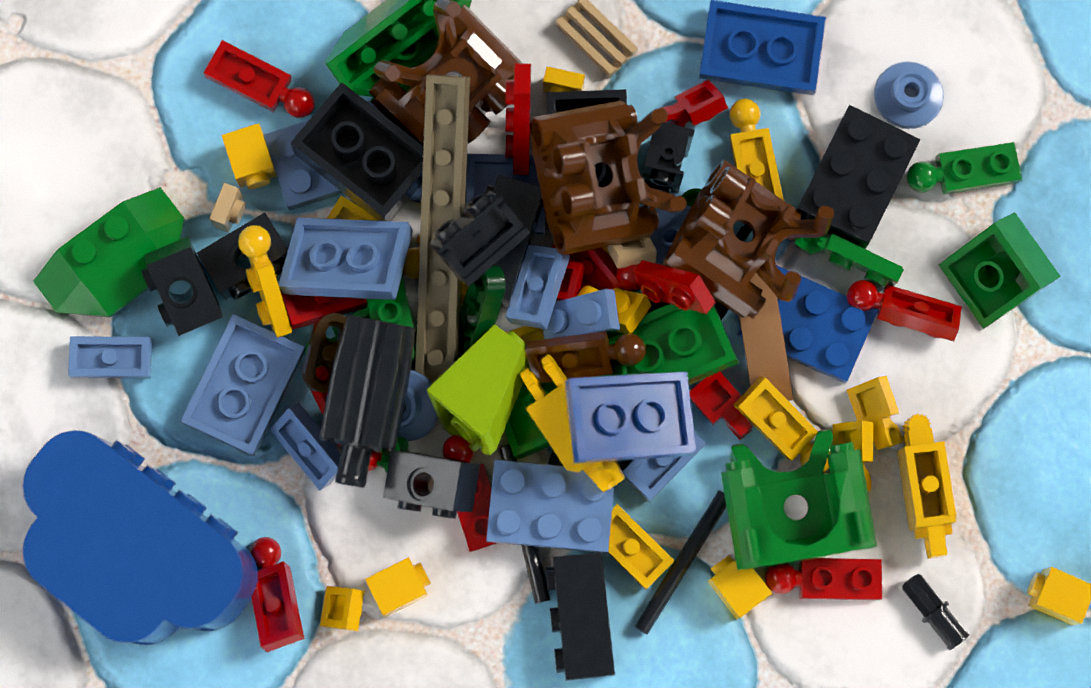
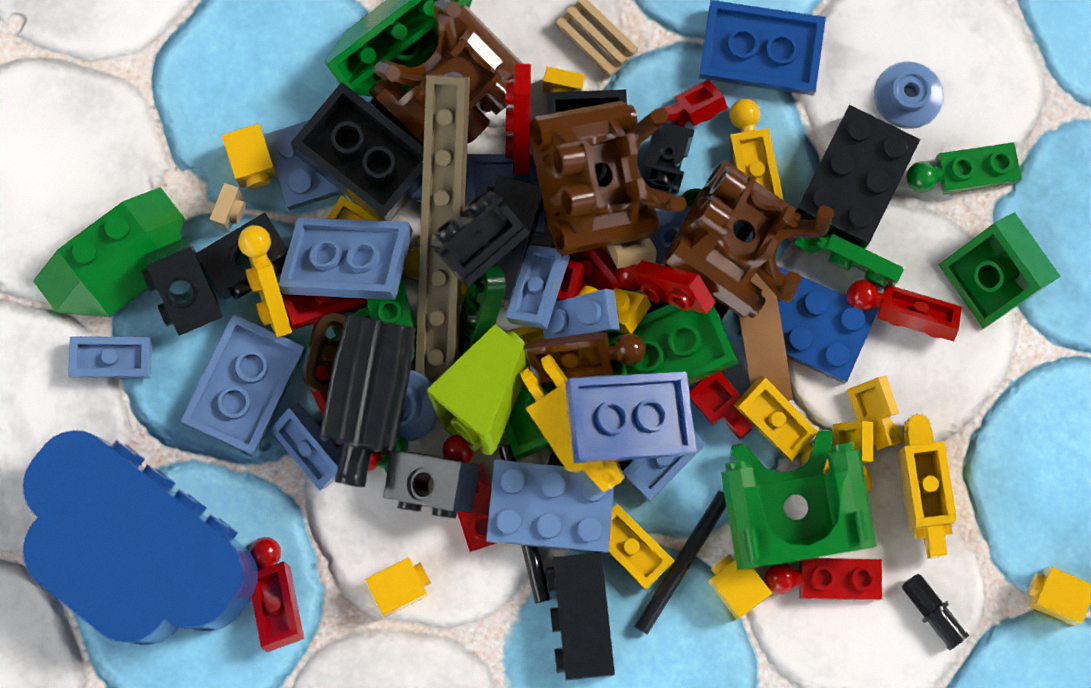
red plate [203,40,315,118] -> none
yellow plate [320,586,365,631] -> none

